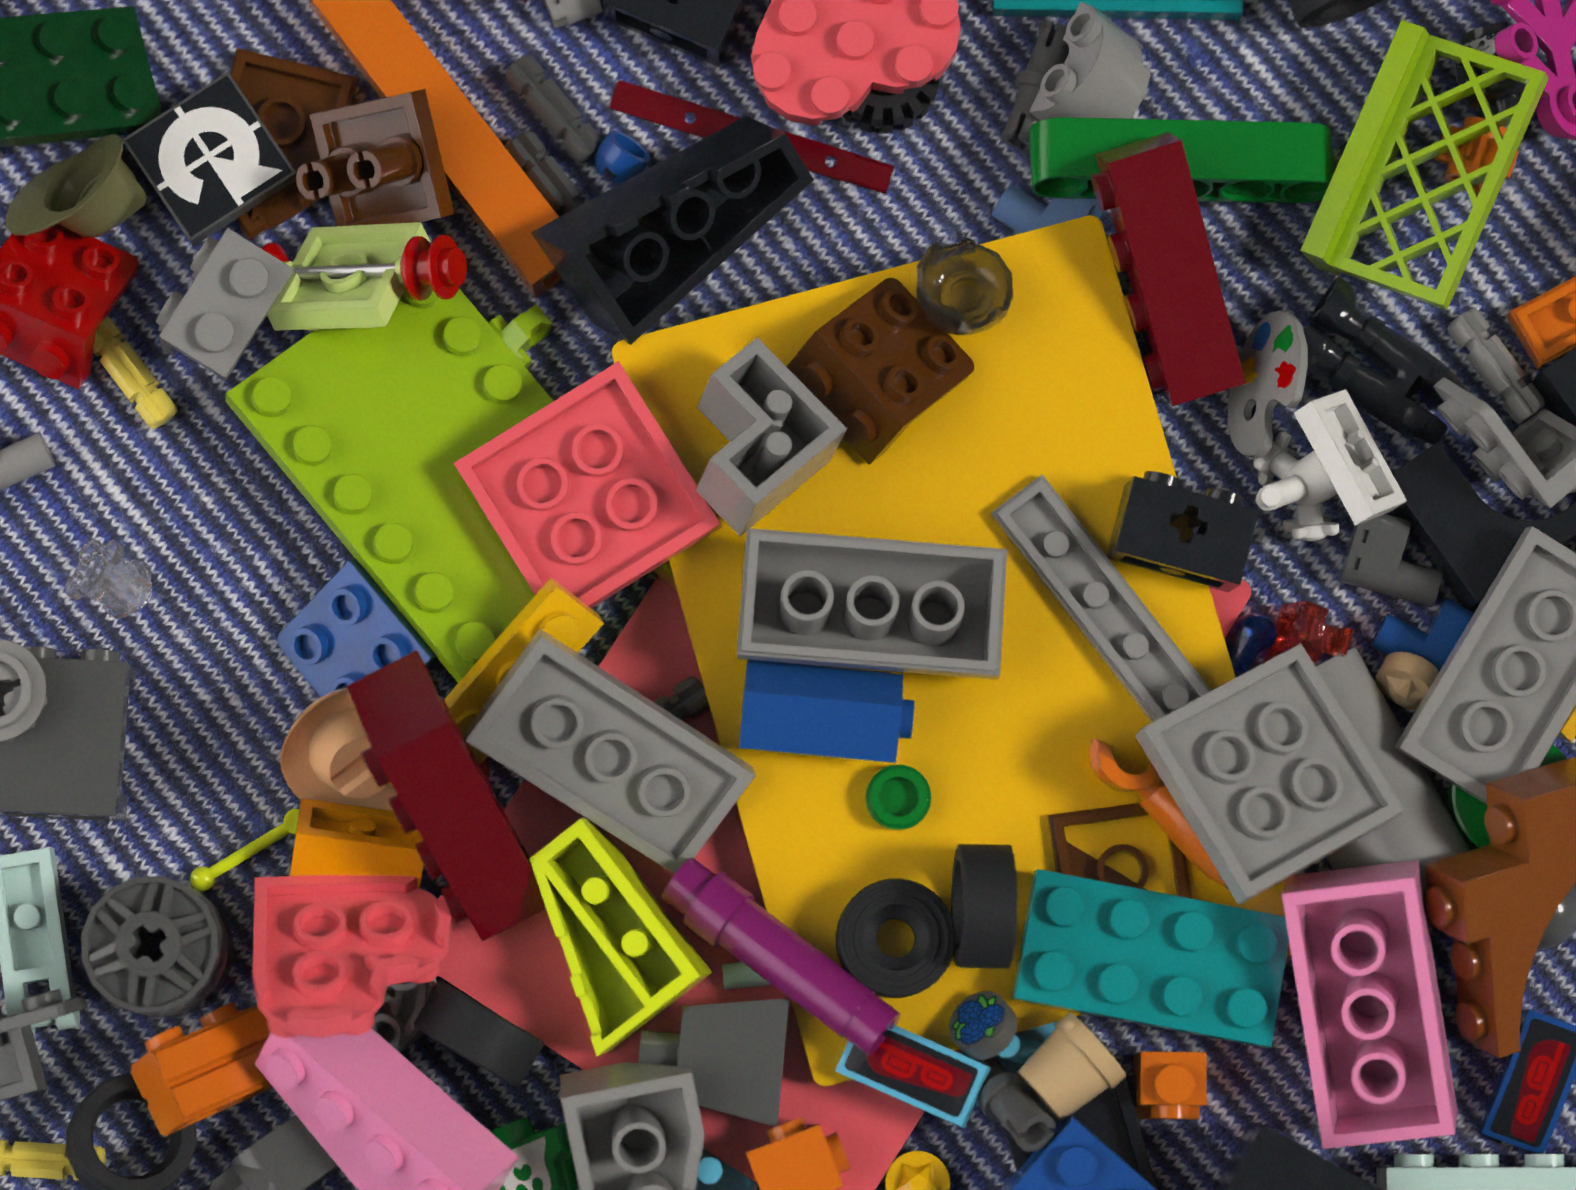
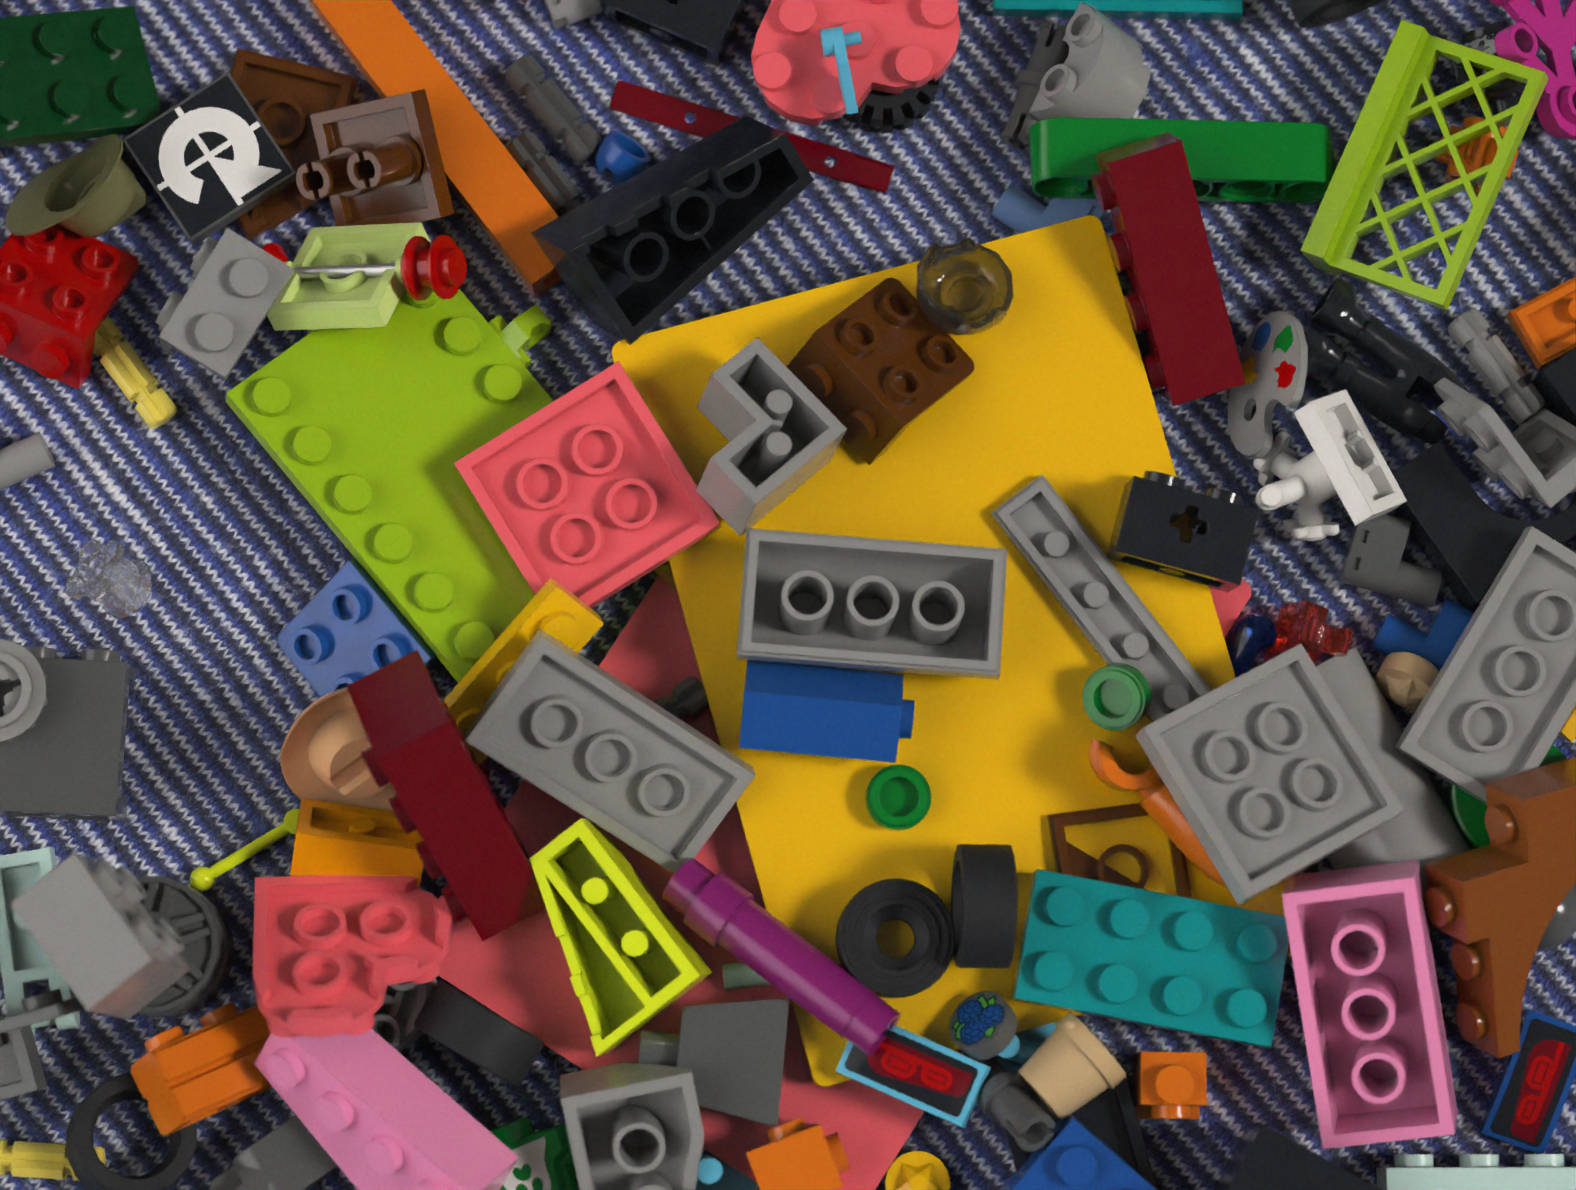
none -> light grey brick [10,853,190,1020]
none -> medium azure piece [819,26,862,115]
none -> green tile [1082,663,1151,731]

